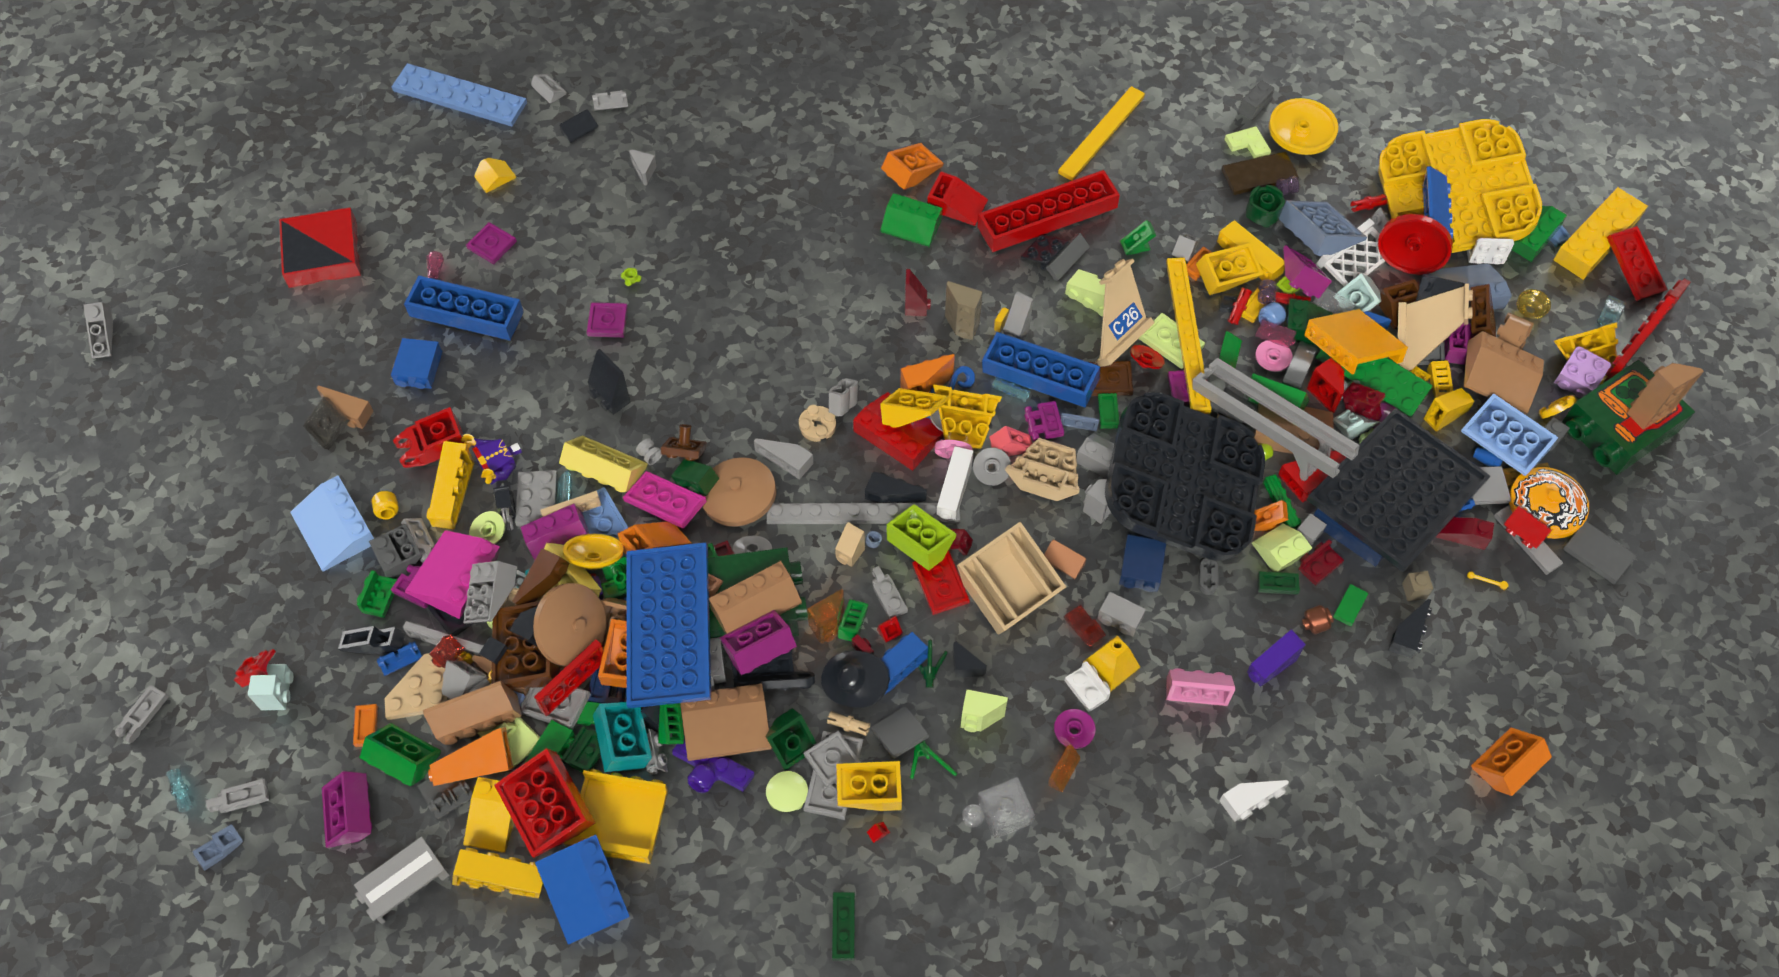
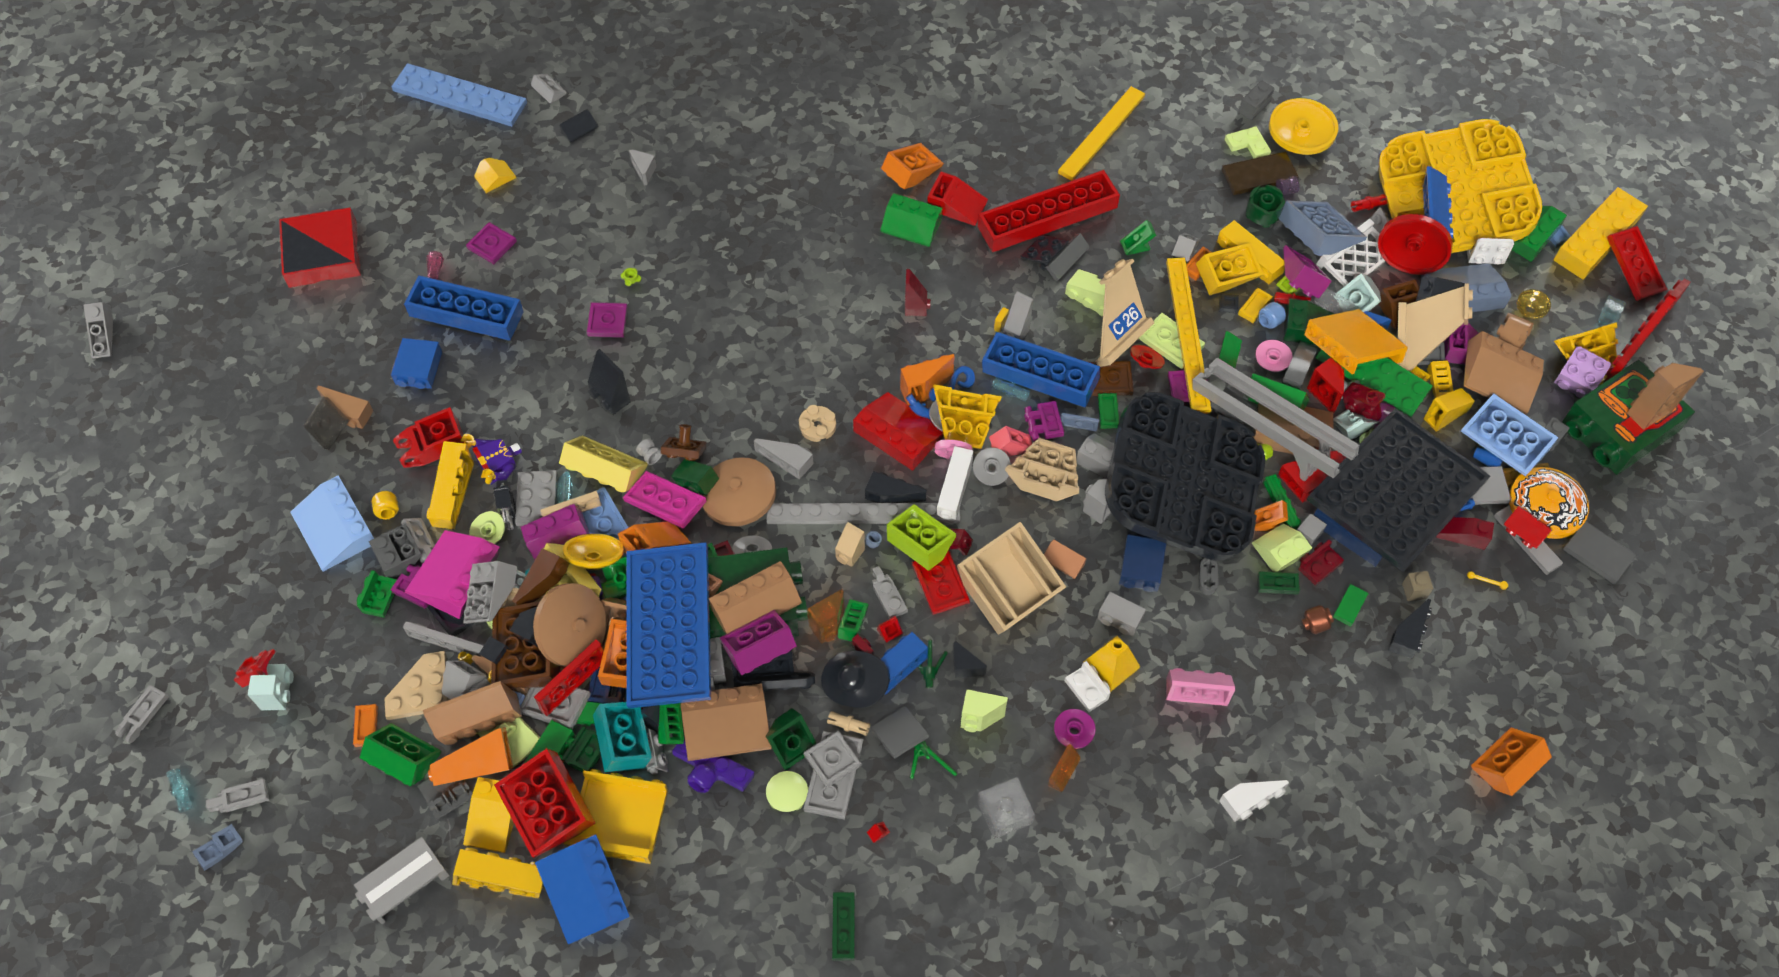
magenta slope [322,771,372,848] -> none
black slope [338,626,405,654] -> none
blue hinge [377,641,422,676] -> none
clear red brick [429,635,466,668] -> none
light grey hinge [592,90,628,110] -> none
light grey brick [829,378,858,416] -> none
yellow slope [836,761,902,811] -> none
yellow slope [880,388,949,427] -> none
dark tan slope [945,281,983,340] -> none
clear tile [962,805,984,827] -> none
clear red slope [1063,604,1106,646] -> none
red pin [1227,288,1252,325] -> none
dark purple slope [1247,629,1305,687] -> none
clear pink hinge [1255,320,1296,348] -> none
wheel [1257,279,1277,305] -> none
reddish brown slope [1470,284,1496,337] -> none
yellow tile [1538,395,1577,419] -> none

